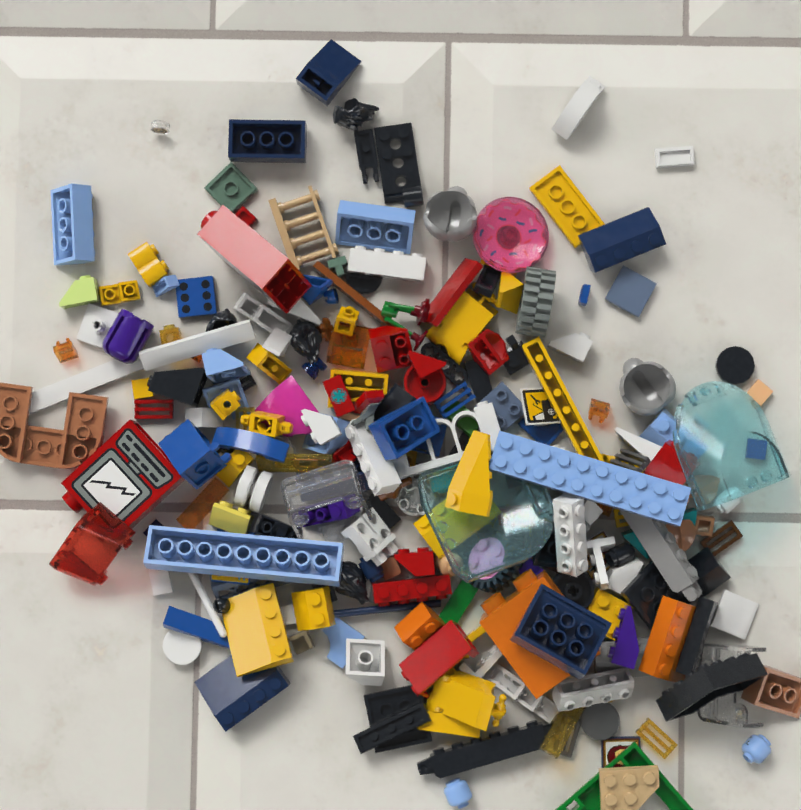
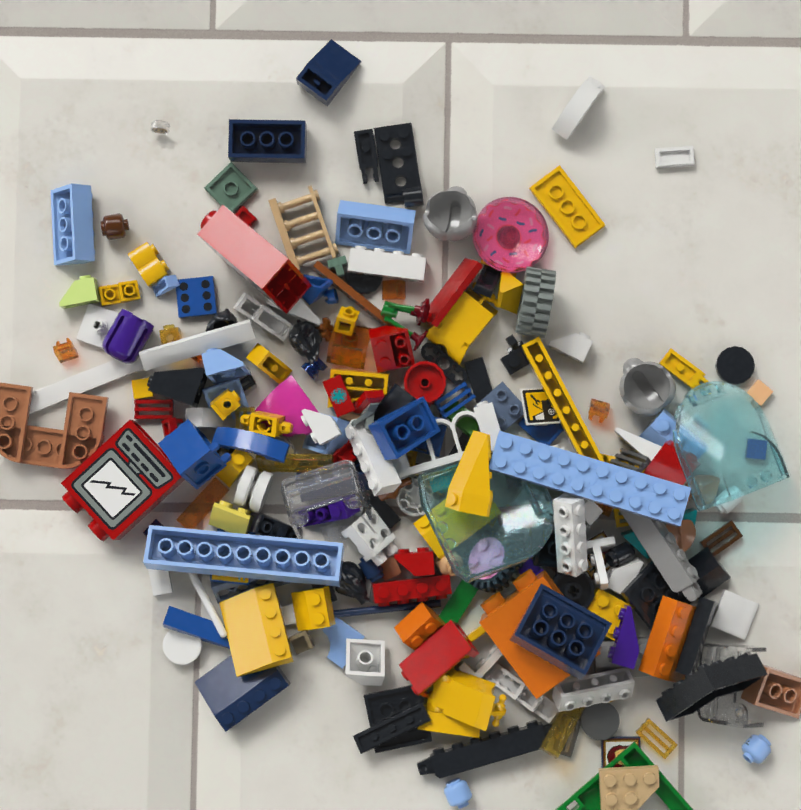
clear red windscreen [49,502,136,586] -> none
black hinge [213,598,230,613] -> none
white slope [262,327,292,357] -> none
black hair [333,98,379,131] -> none
red slope [407,350,446,379] -> none
red slope [467,329,509,375] -> none
dark blue slope [578,207,666,273] -> none
blue tile [578,284,591,306] -> none
sand blue tile [605,265,657,317] -> none
nougat slope [695,514,715,537] -> none
none -> reddish brown head [100,213,129,240]
none -> red tile [161,417,183,437]
none -> clear orange slope [382,279,406,300]
none -> yellow hinge [659,348,710,392]

